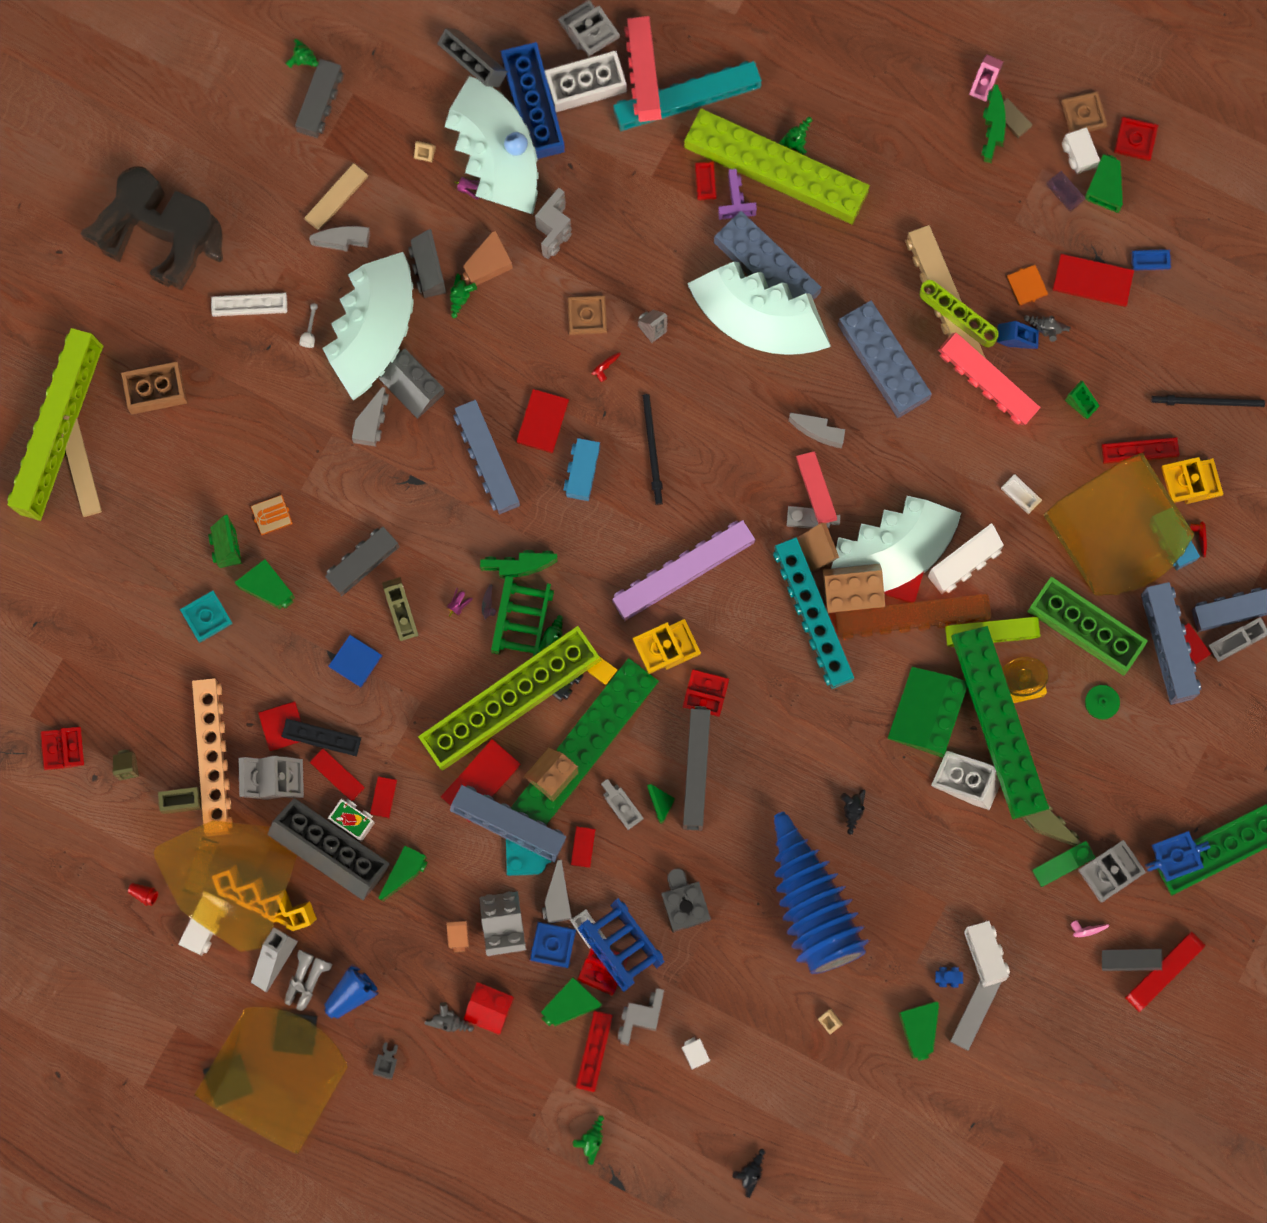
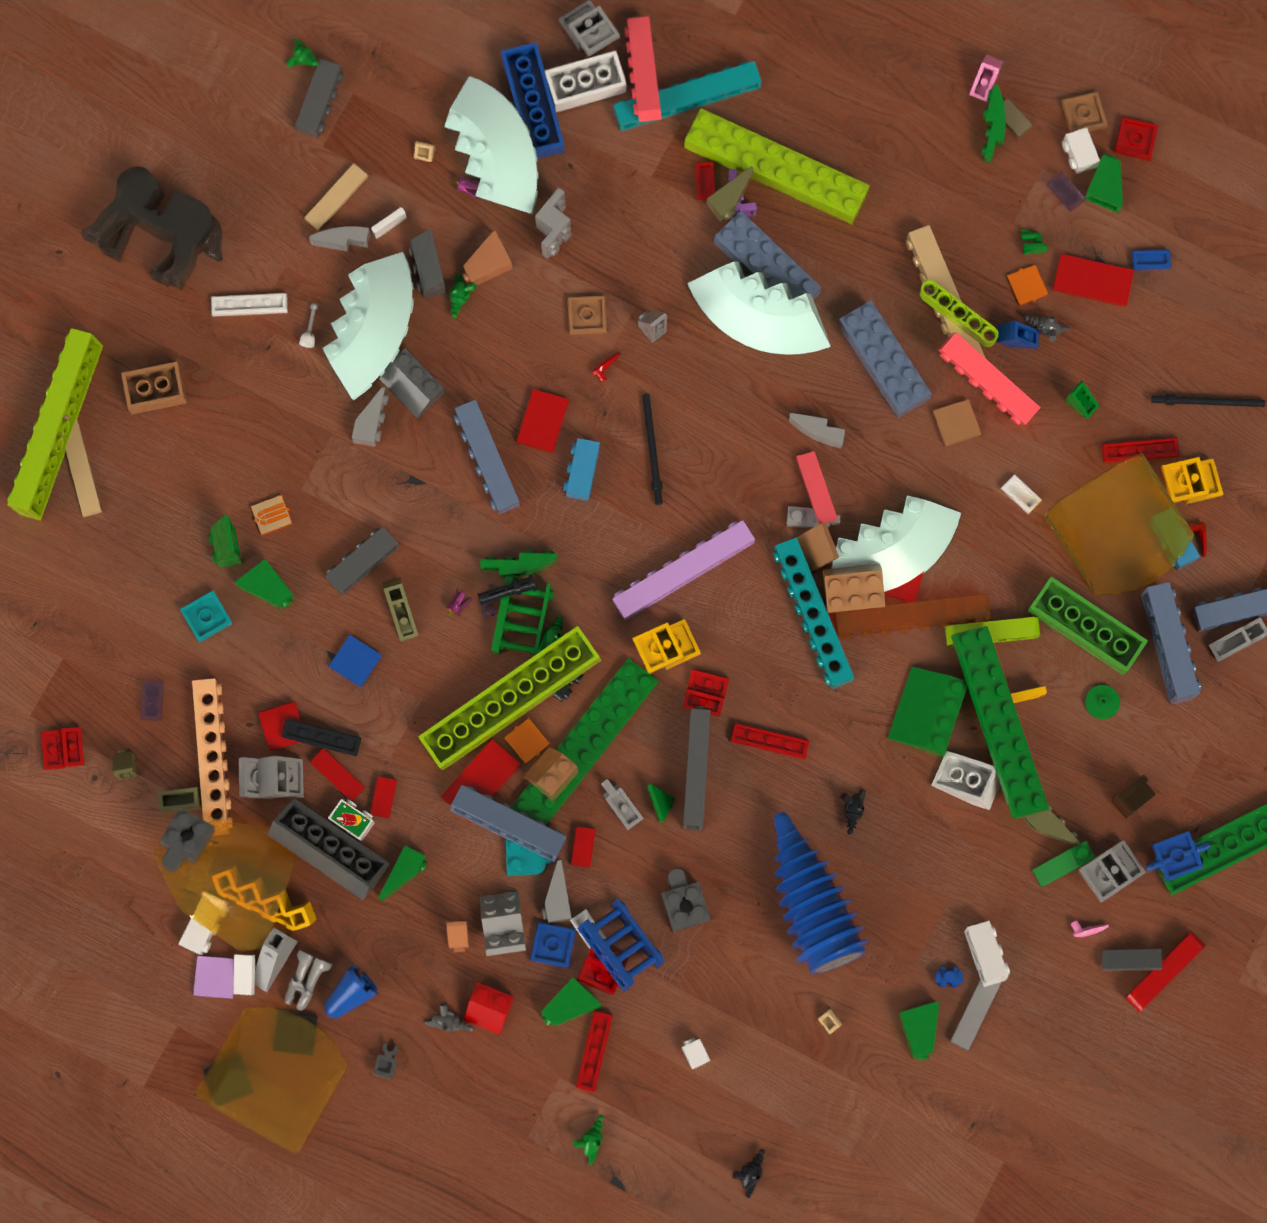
red cone [128,883,158,906] -> none
dark grey brick [437,28,508,87] -> none
light blue piece [504,132,528,156] -> none
yellow tile [586,656,618,686] -> none
light grey bracket [618,988,664,1046] -> none
green piece [779,117,812,155] -> none
white slope [928,523,1004,594] -> none
clear yellow shield [1002,657,1049,697] -> none
red tile [1184,623,1211,665] -> none
none -> plate [141,681,164,721]
none -> dark grey brick [160,807,215,872]
none -> lavender tile [193,956,234,999]
none -> white tile [233,954,255,995]
none -> white tile [371,207,407,239]
none -> black pin [477,574,537,605]
none -> orange piece [504,718,550,764]
none -> olive slope [707,166,754,222]
none -> red tile [730,722,810,760]
none -> medium nougat tile [933,399,981,447]
none -> green piece [1021,229,1048,255]
none -> dark brown panel [1111,775,1155,818]

